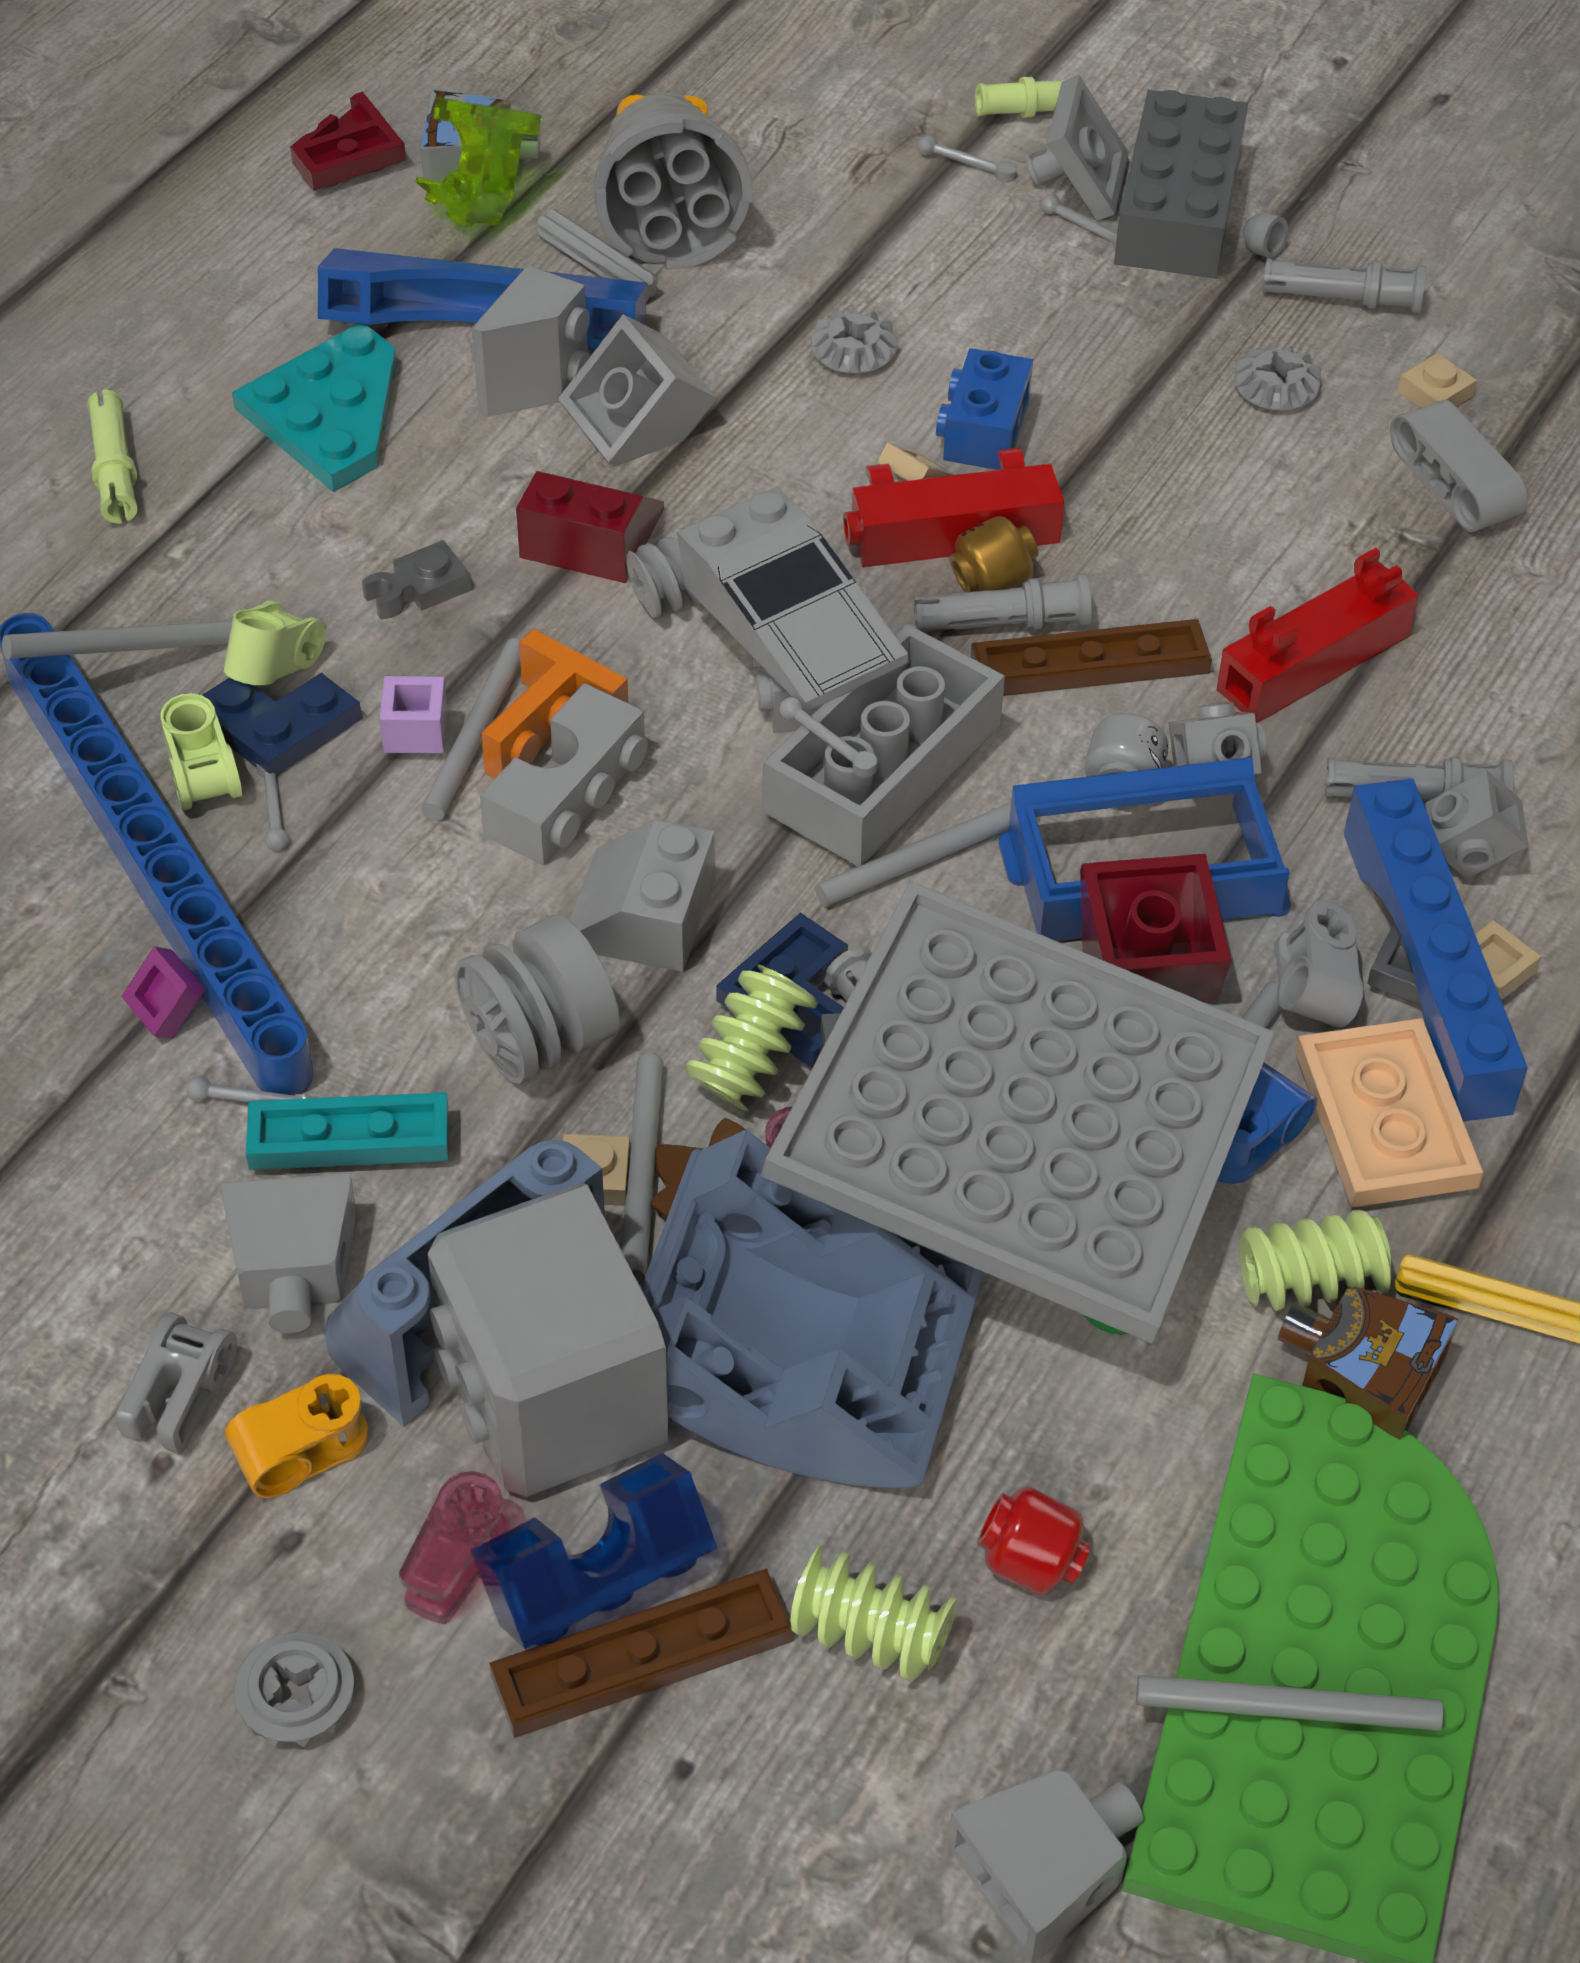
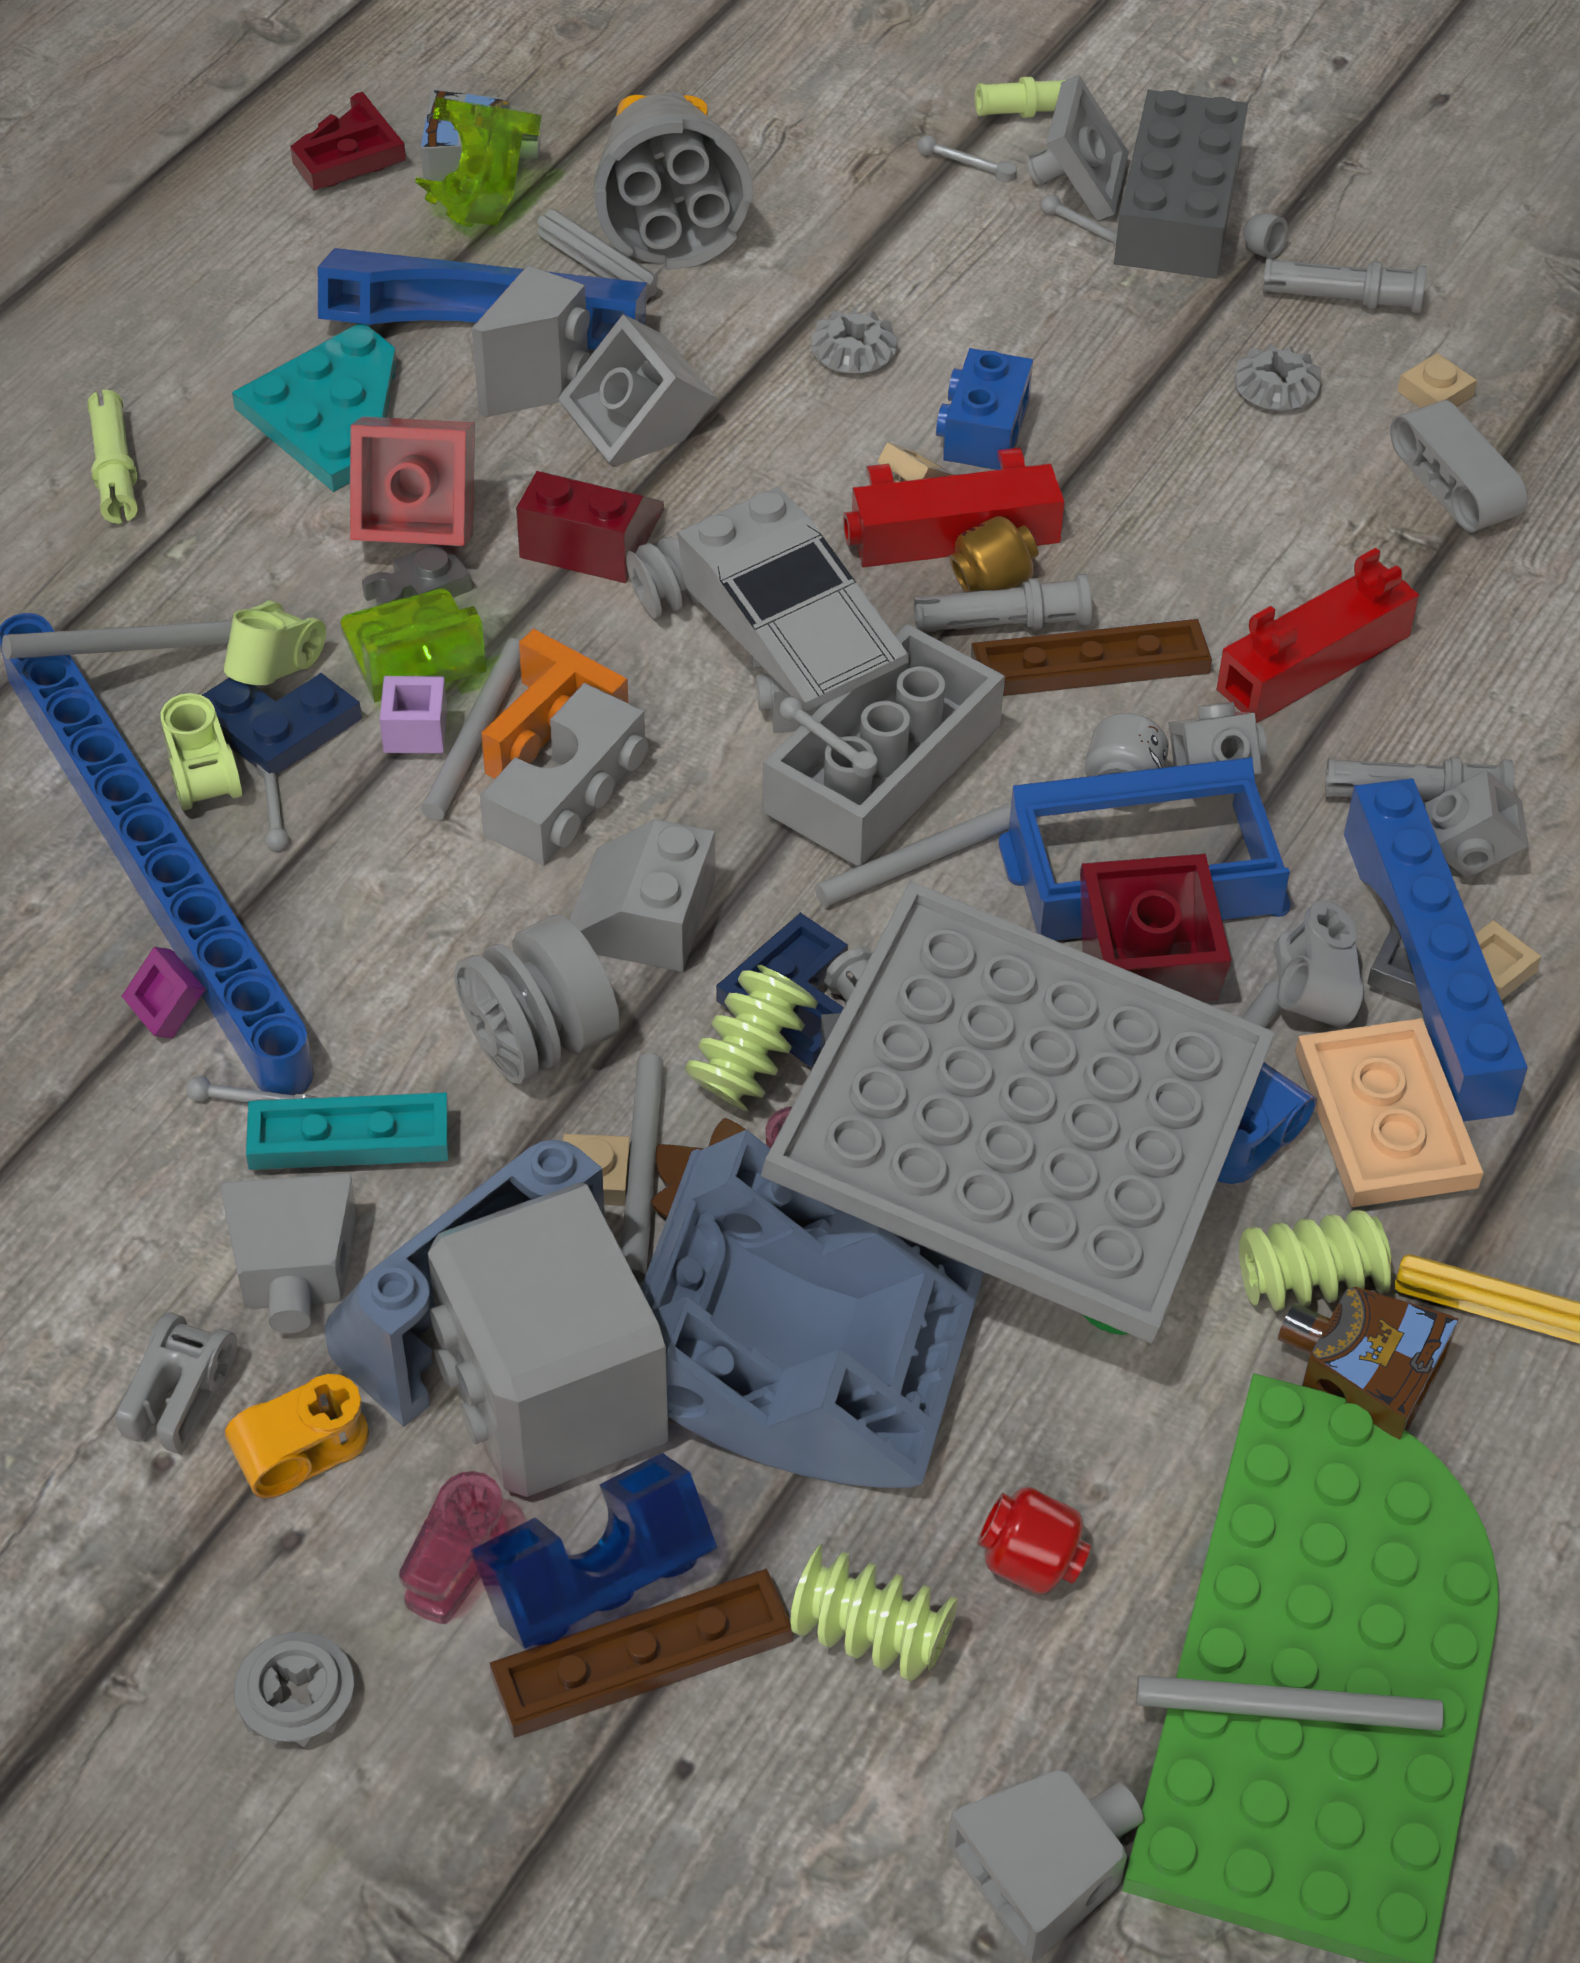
none -> clear neon green bracket [340,589,486,703]
none -> brick [350,416,475,546]

